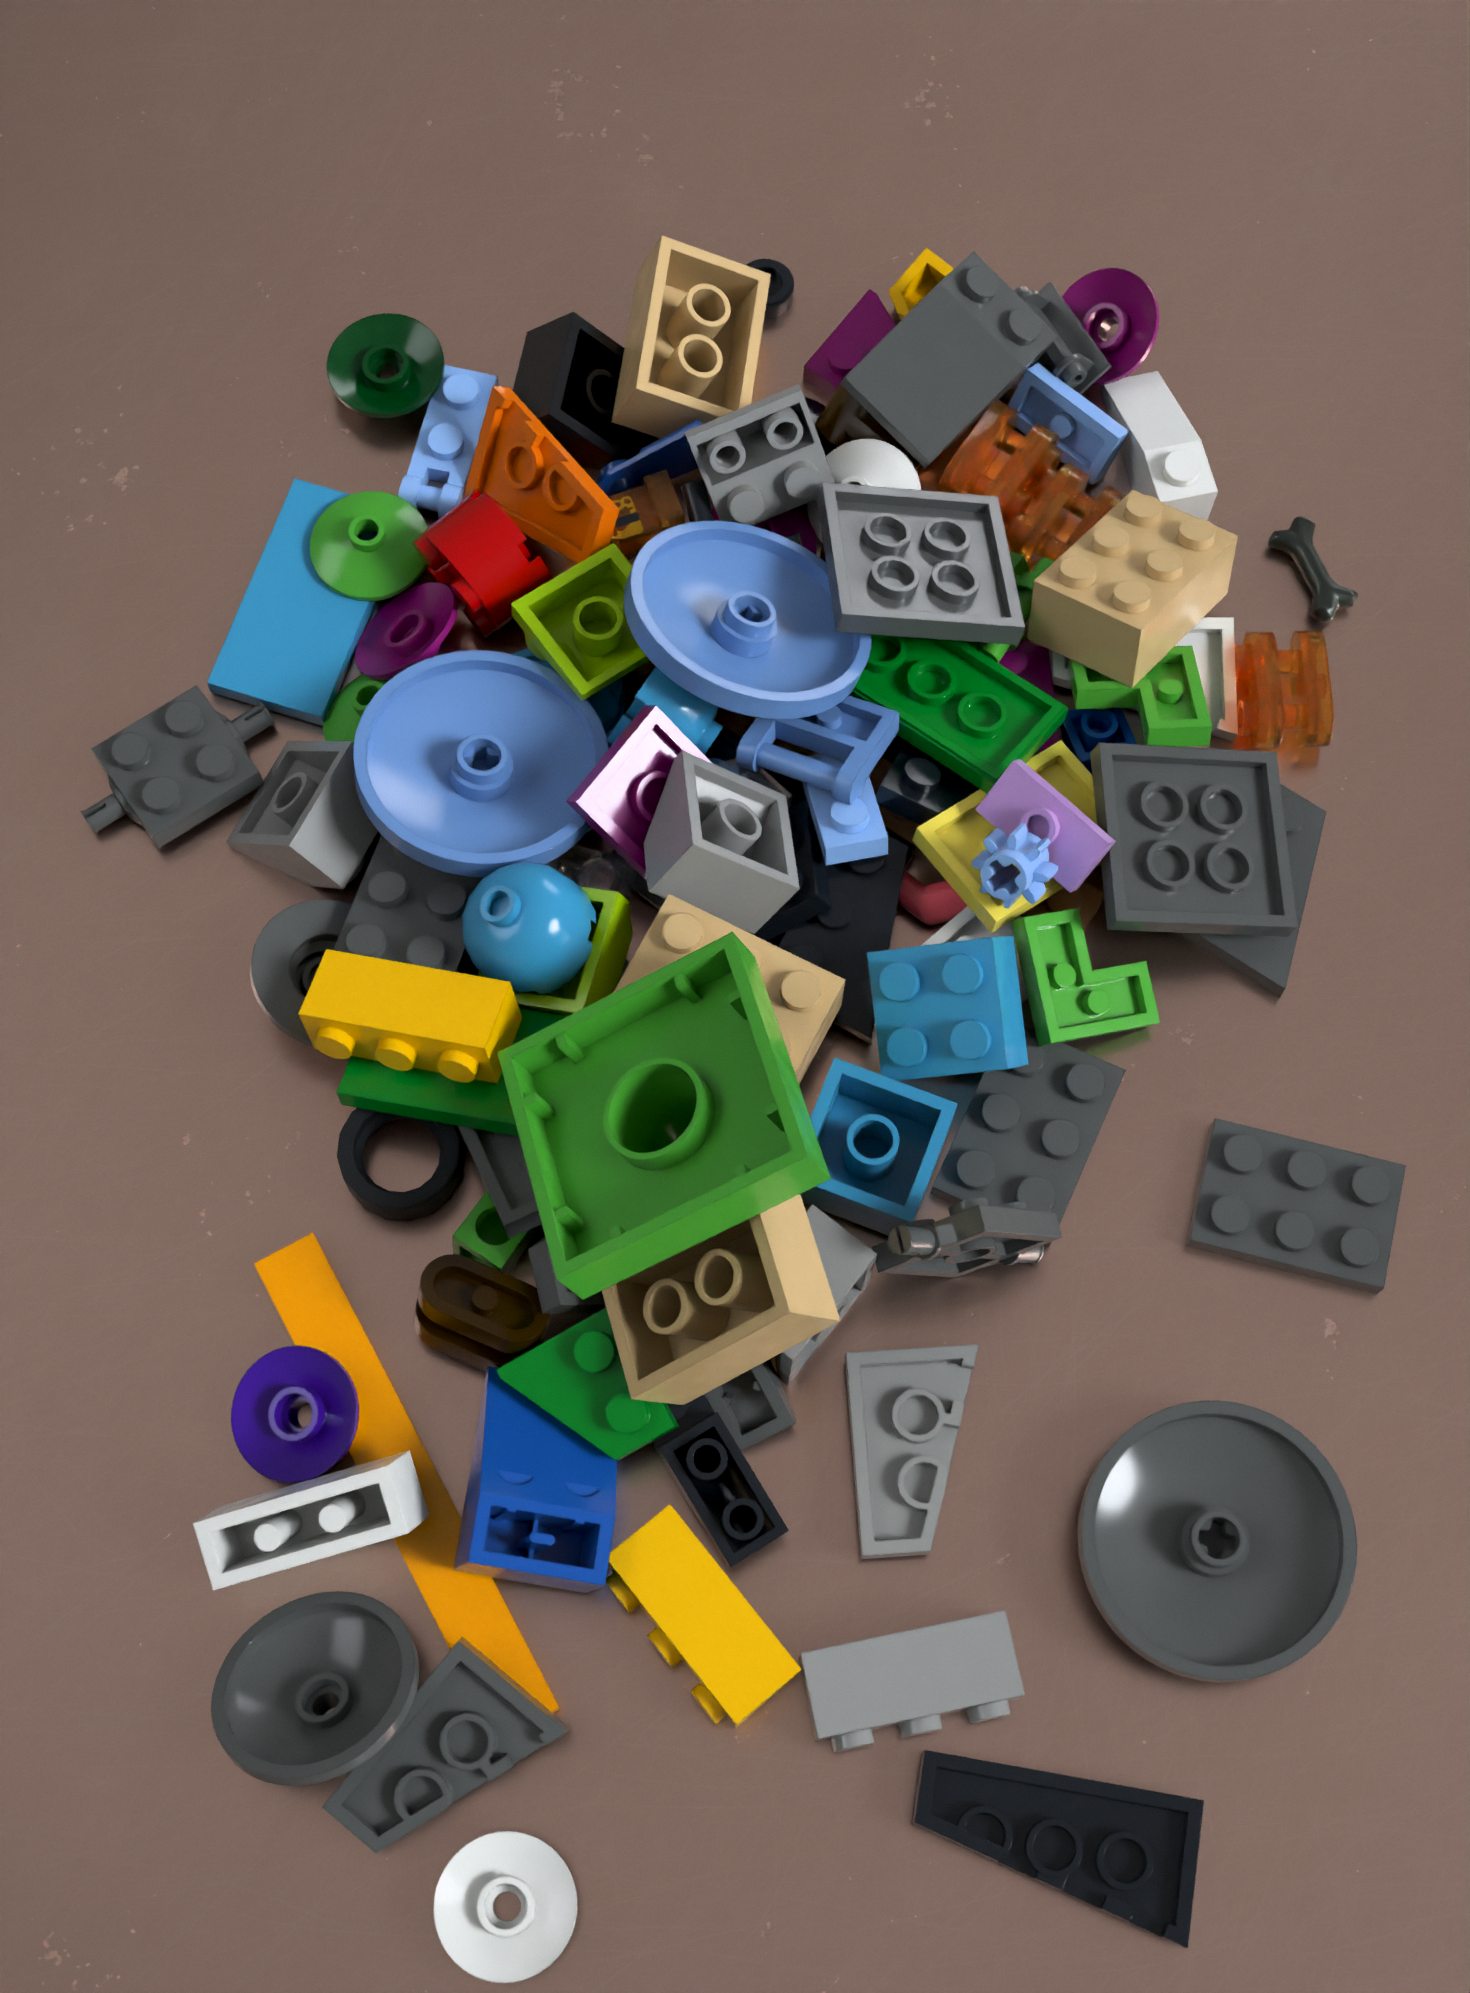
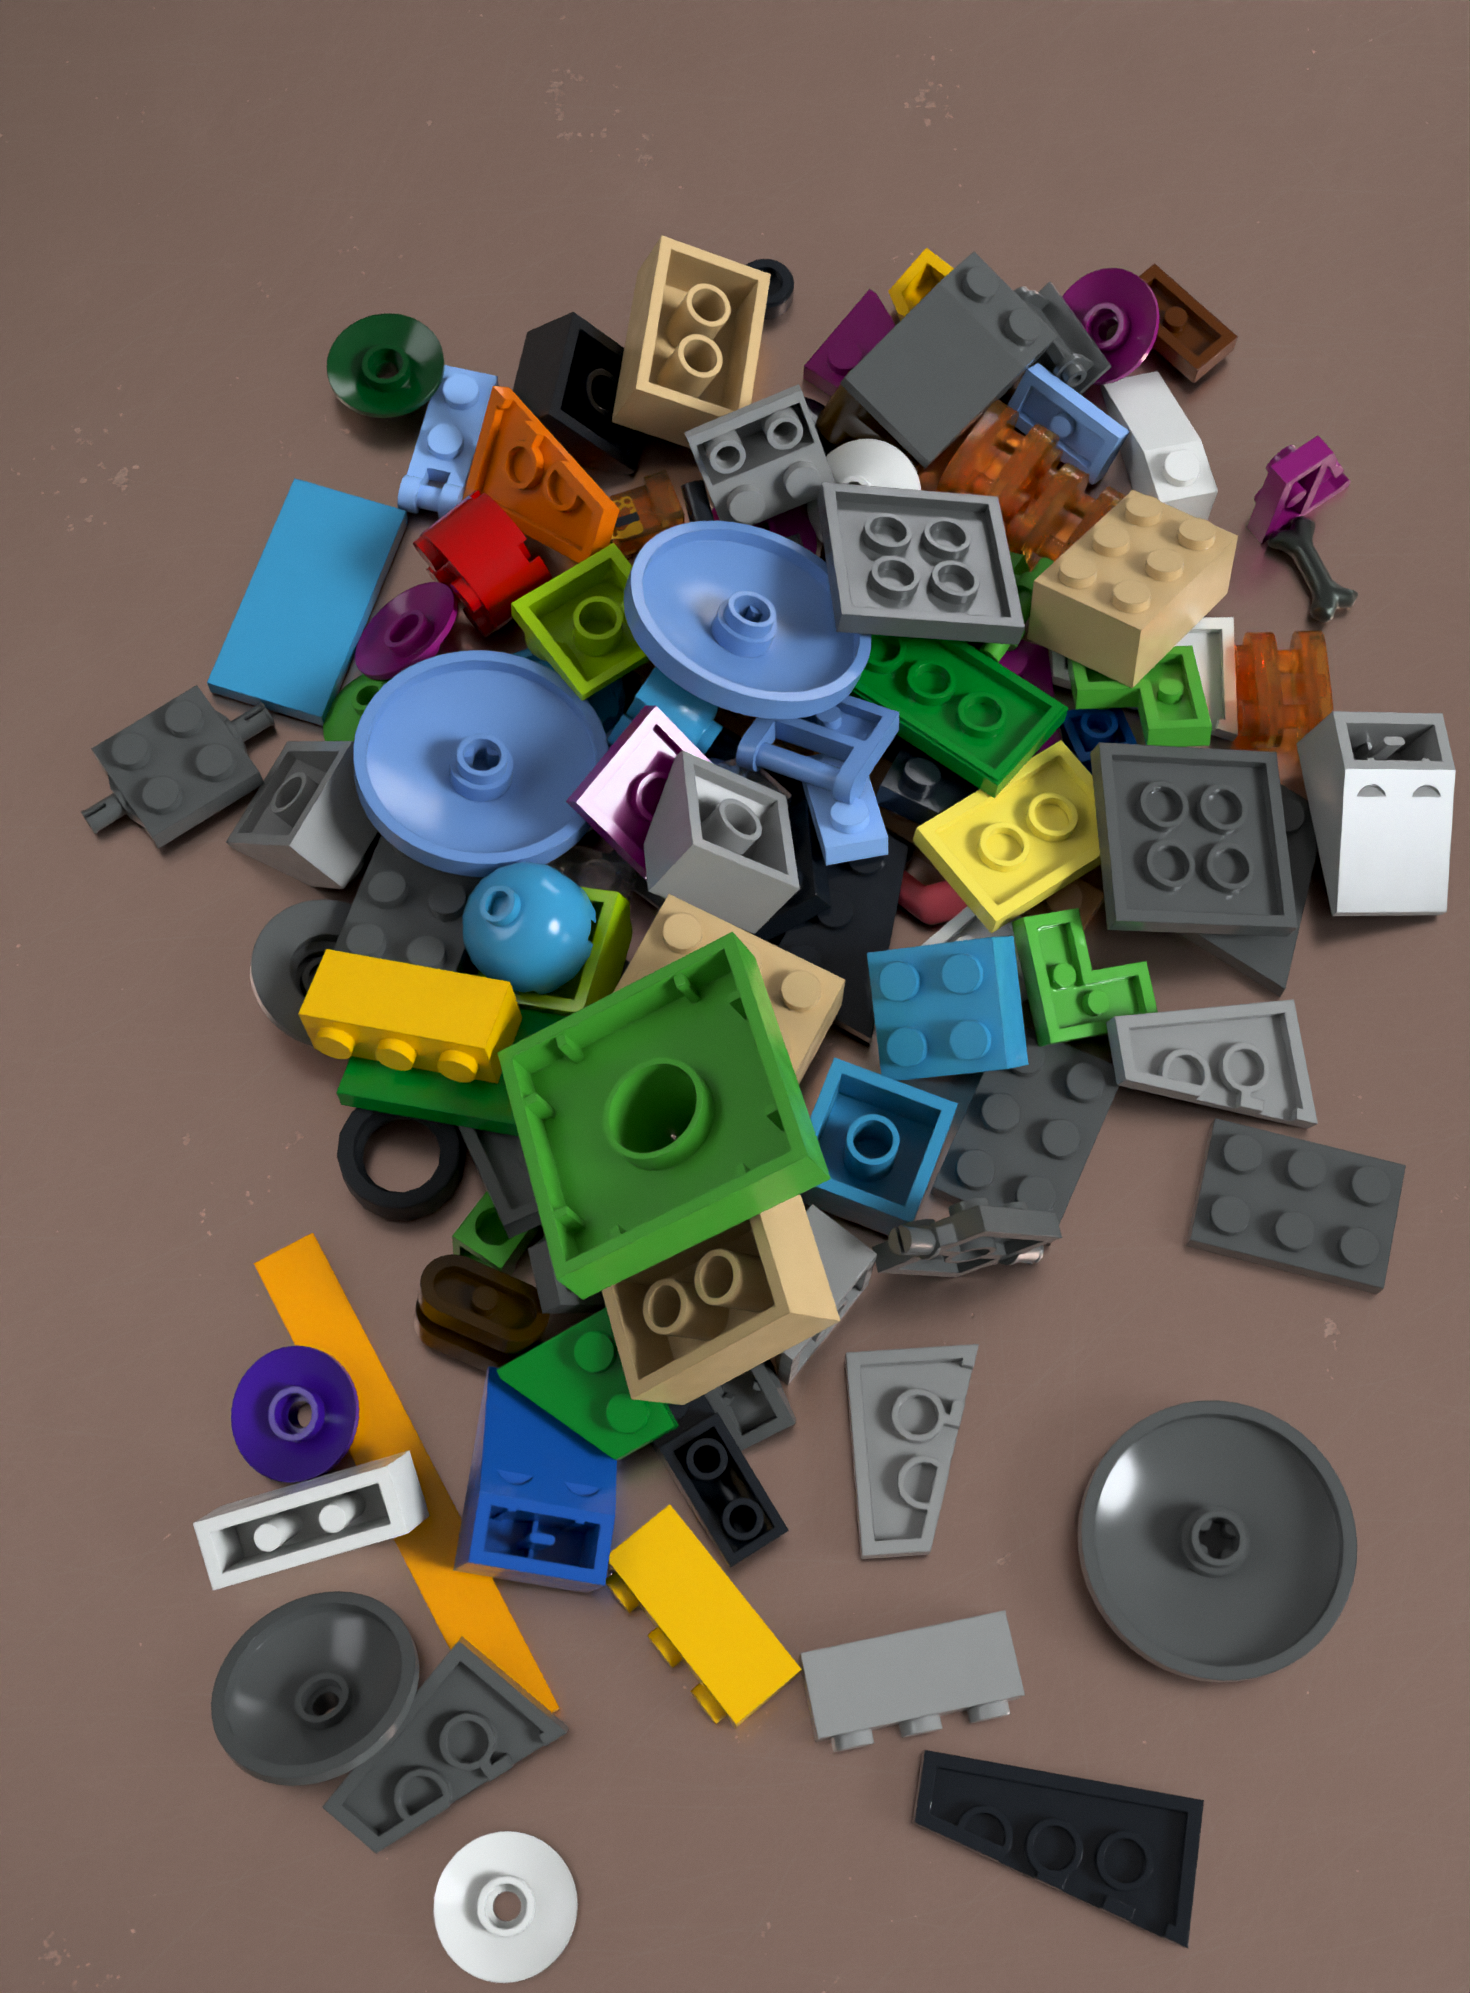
bright green dish [310,491,428,601] -> none
blue piece [595,420,702,500] -> none
light blue gear [971,823,1059,909] -> none
lavender plate [976,759,1116,892] -> none
none -> light grey wing [1106,999,1318,1129]
none -> reddish brown plate [1139,263,1238,383]
none -> magenta wing [1247,435,1351,544]
none -> slope [1296,711,1456,916]

